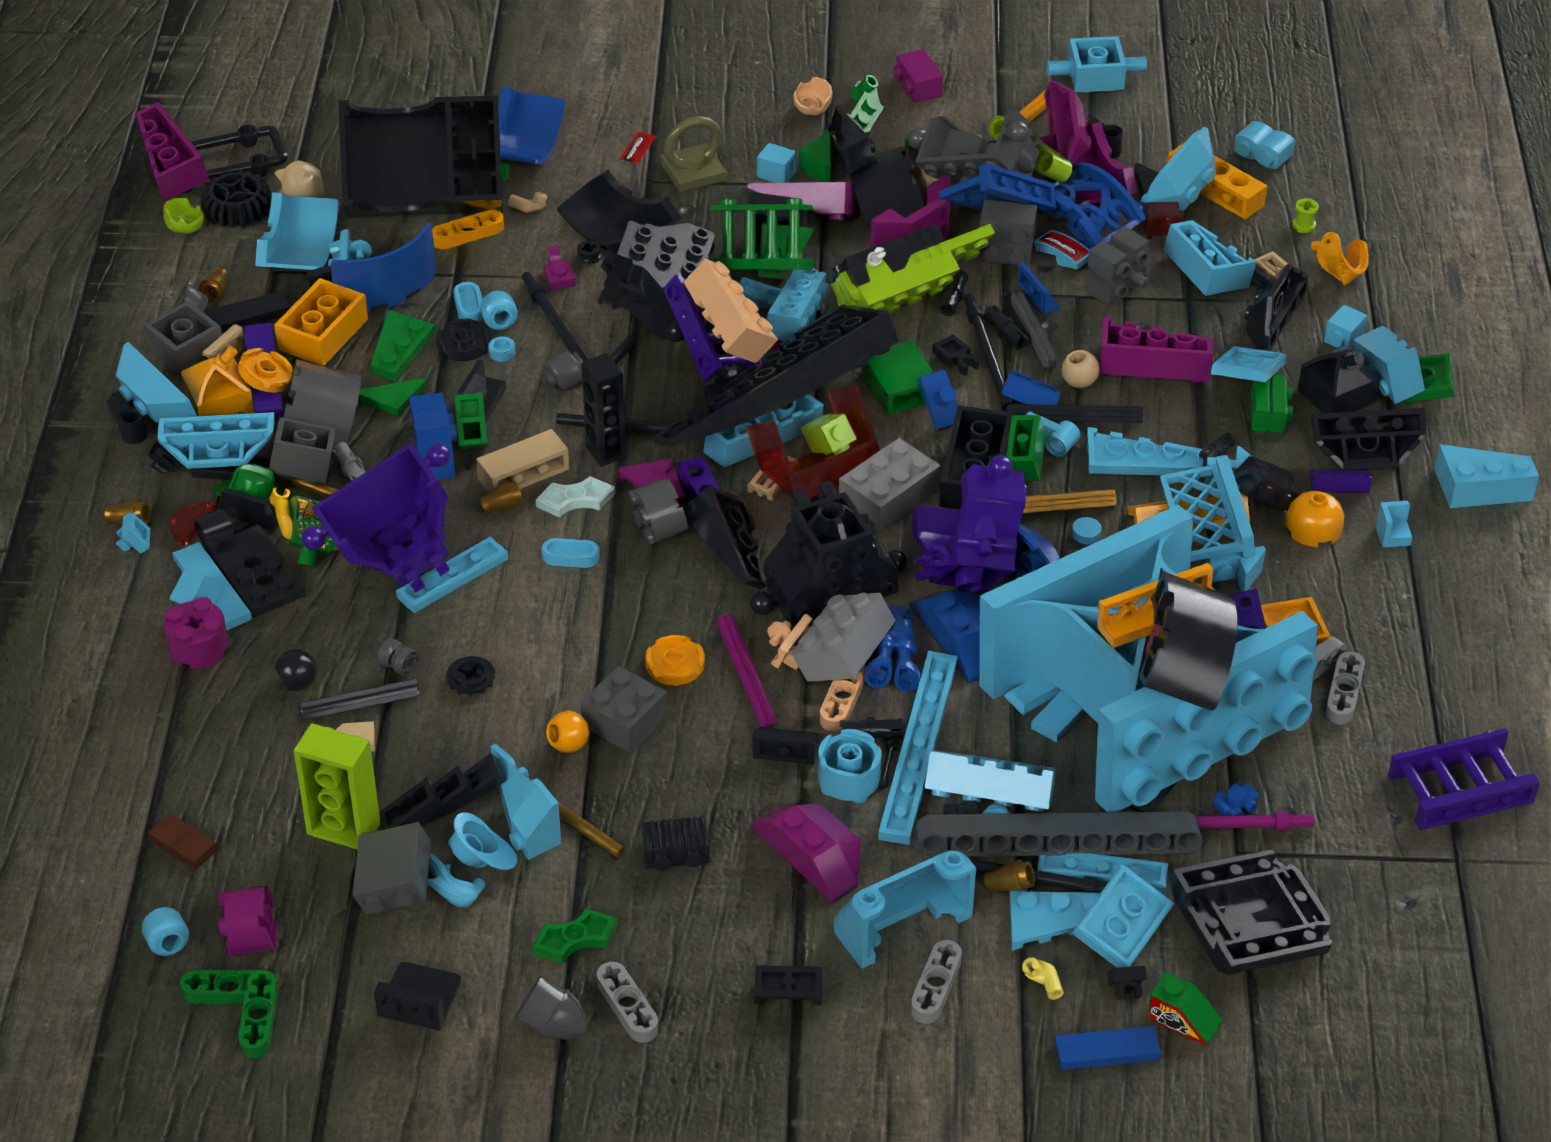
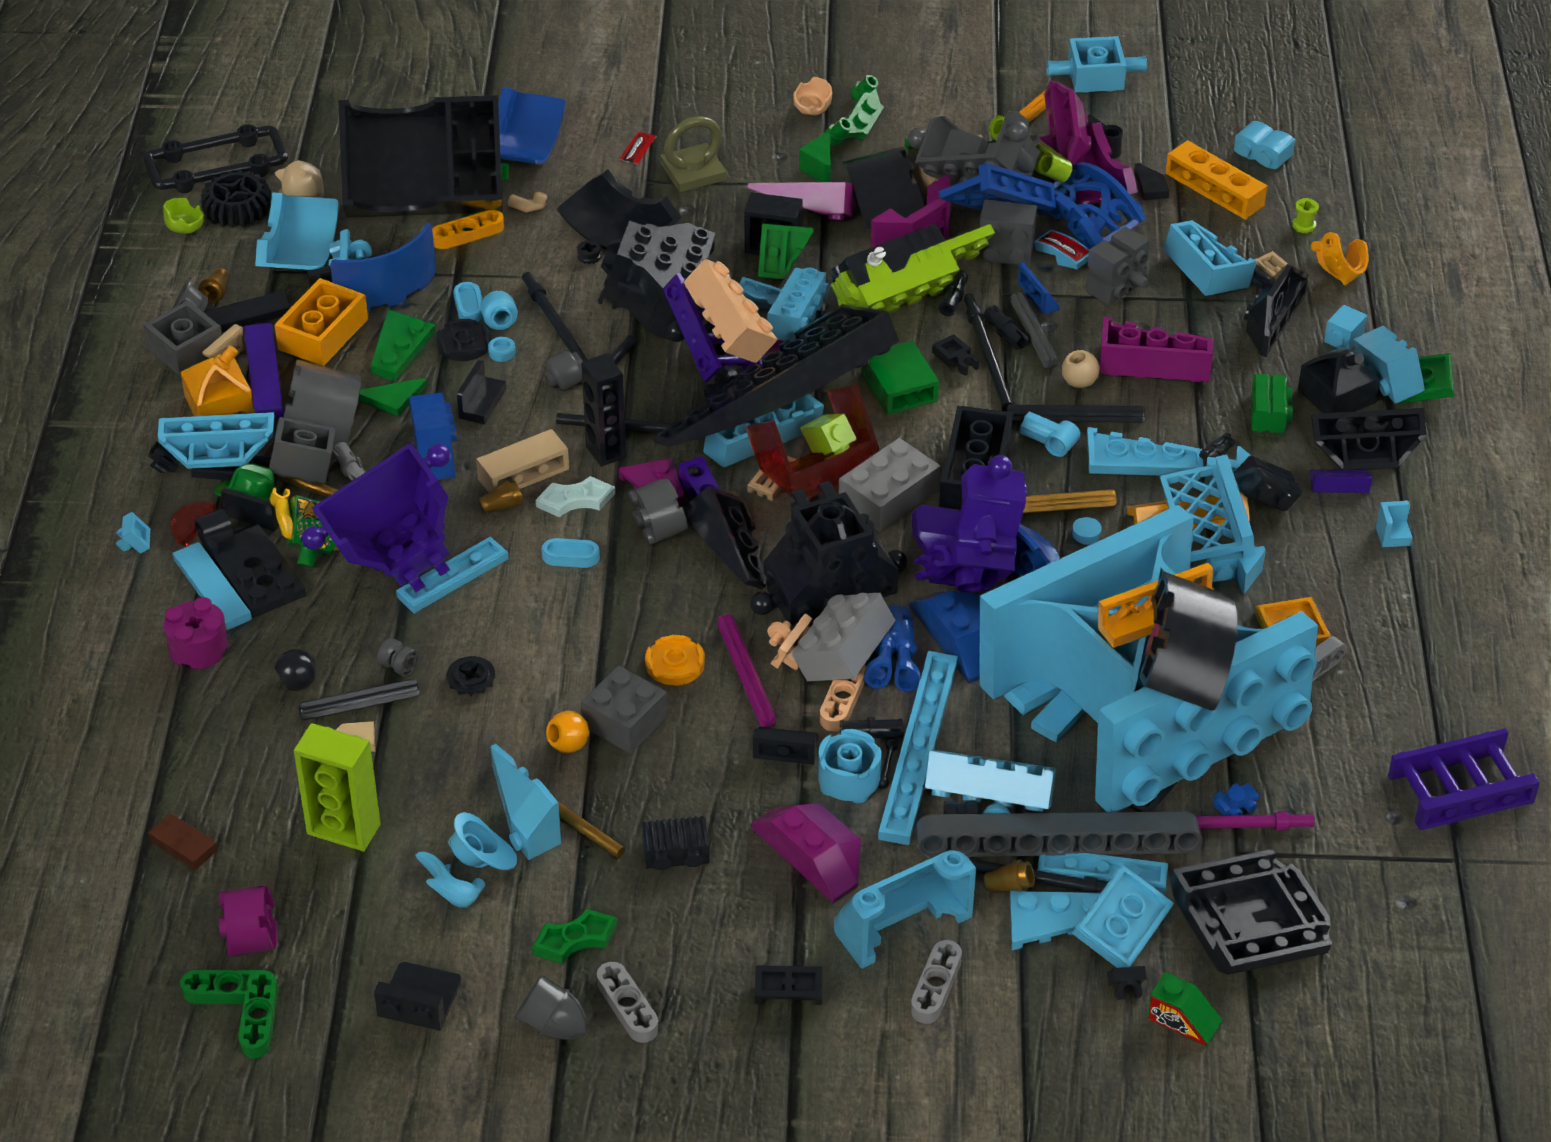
pearl gold cone [105,499,151,525] -> none
black piece [106,391,147,445] -> none
medium azure wedge [116,342,197,423] -> none
magenta wedge [136,102,210,202] -> none
medium azure head [142,907,189,956] -> none
medium azure brick [169,567,223,605] -> none
light orange tile [237,348,294,393] -> none
dark grey brick [353,822,431,915] -> none
black slope [379,753,506,830] -> none
green brick [454,393,487,450] -> none
magenta plate [544,246,576,291] -> none
green fence [710,199,813,270] -> none
medium azure panel [757,143,796,183] -> none
black wedge [827,104,876,174] -> none
magenta brick [893,49,943,103] -> none
blue tile [917,370,958,431] -> none
blue slope [1002,370,1062,405] -> none
green brick [1006,415,1046,481] -> none
light yellow arm [1022,957,1064,1000] -> none
blue tile [1054,1026,1161,1070] -> none
medium azure wedge [1140,127,1216,217] -> none
clear red brick [1145,202,1185,239] -> none
medium azure tile [1211,346,1286,382] -> none
dark purple hips [1229,588,1266,629] -> none
light orange cylinder [1285,491,1344,547] -> none
light grey beam [1326,651,1365,725] -> none
medium azure wedge [1434,444,1539,508] -> none

